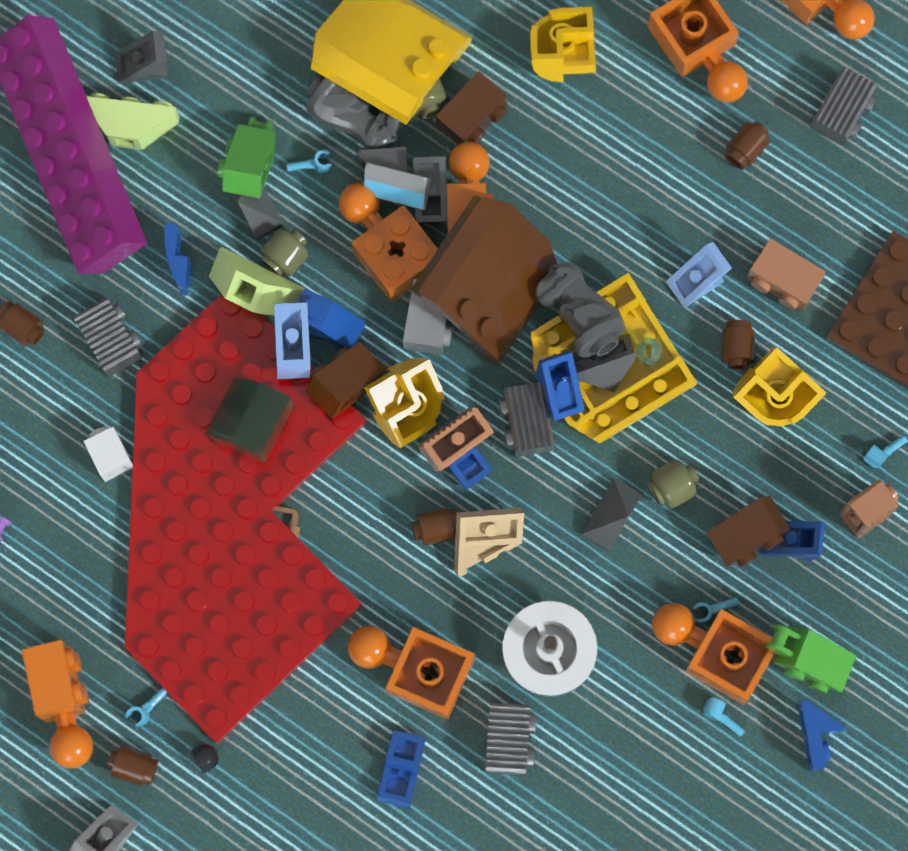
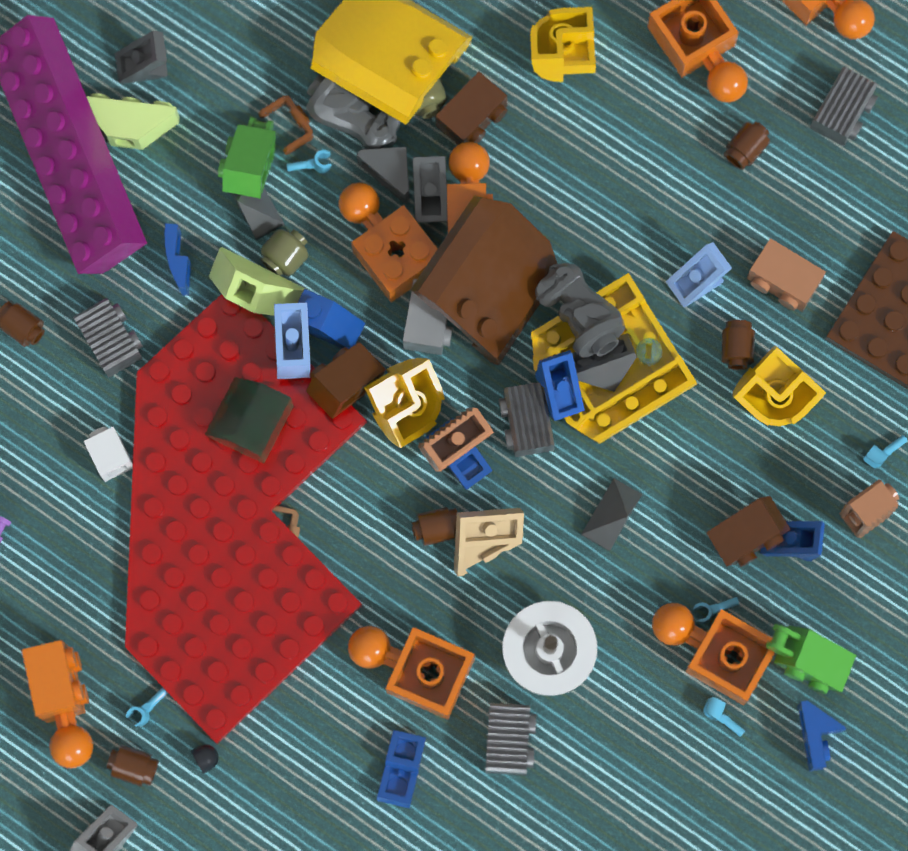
light grey slope [364,162,433,210] -> none
olive head [648,460,699,508] -> none
none -> dark orange piece [258,96,314,155]

